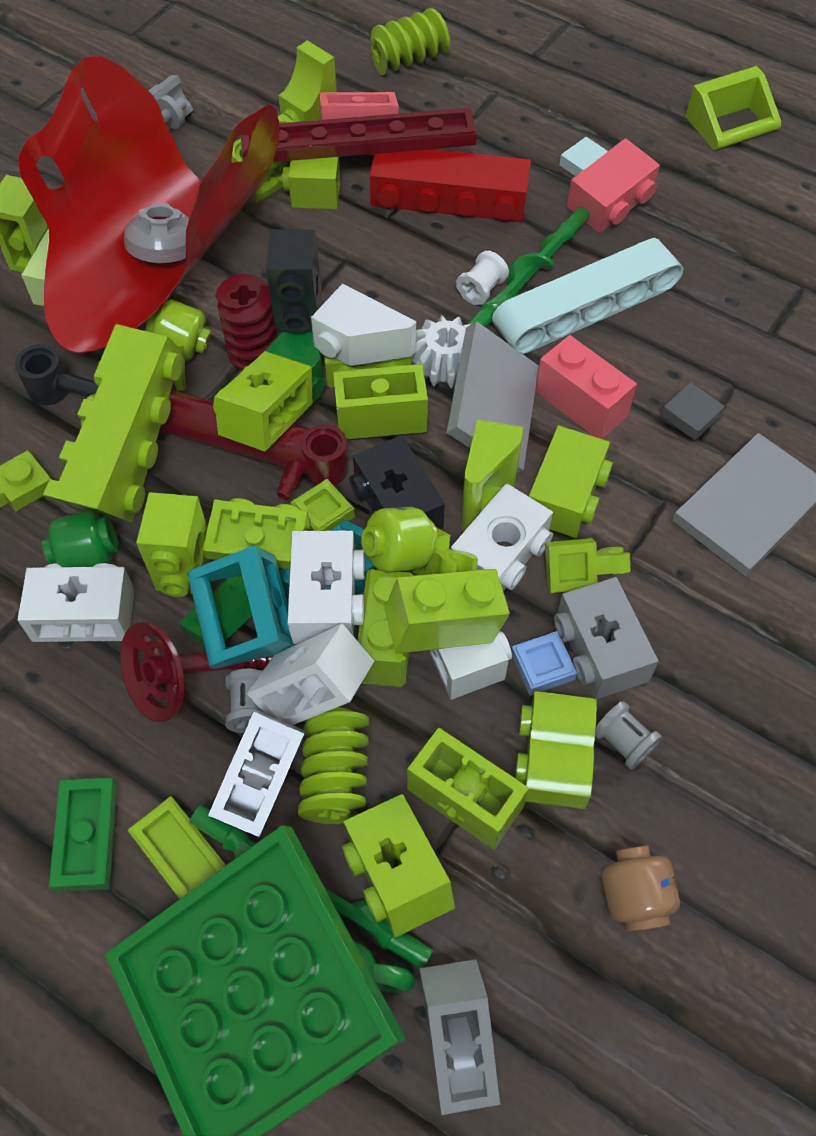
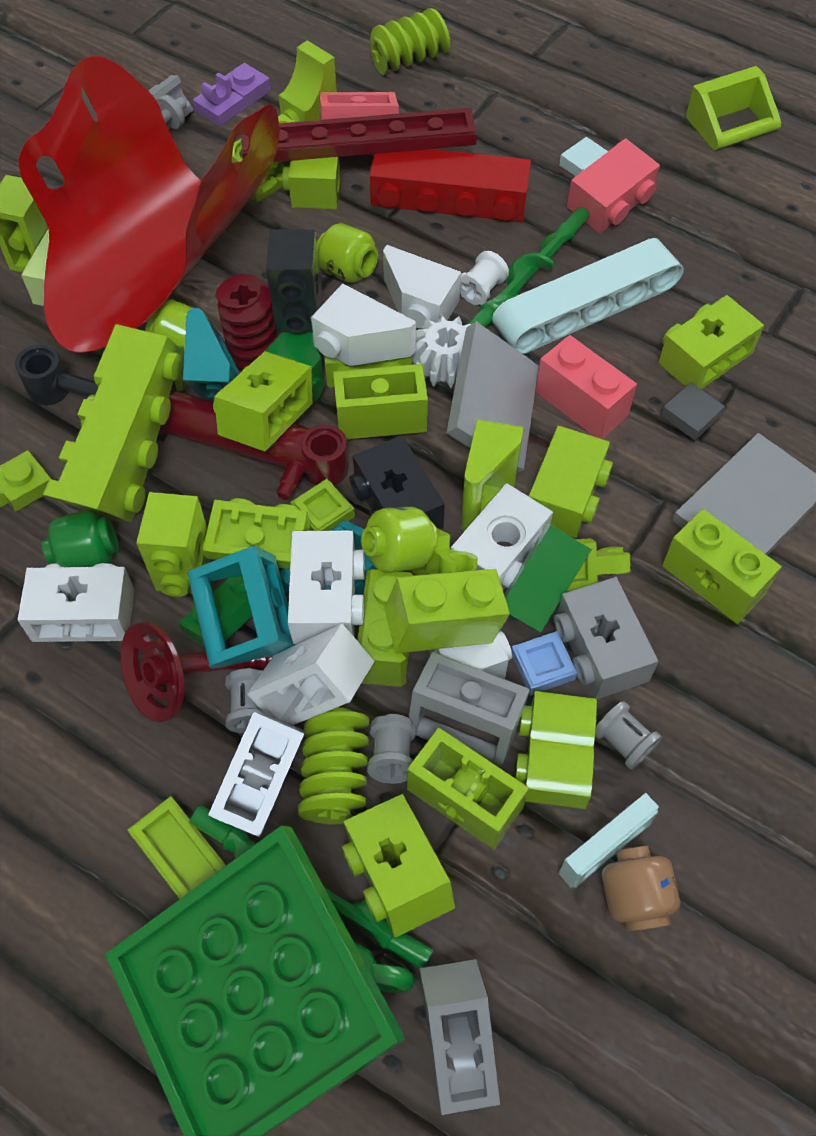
green plate [49,778,117,892] -> none
light grey piece [124,203,189,263] -> none
none -> teal tile [183,308,240,399]
none -> medium lavender plate [193,62,271,127]
none -> lime head [317,223,378,283]
none -> light grey bush [367,714,416,784]
none -> white slope [383,245,461,329]
none -> light grey tile [409,652,530,769]
none -> green tile [504,523,592,633]
none -> light aqua tile [558,793,659,888]
none -> lime brick [658,295,764,389]
none -> lime brick [662,508,782,624]

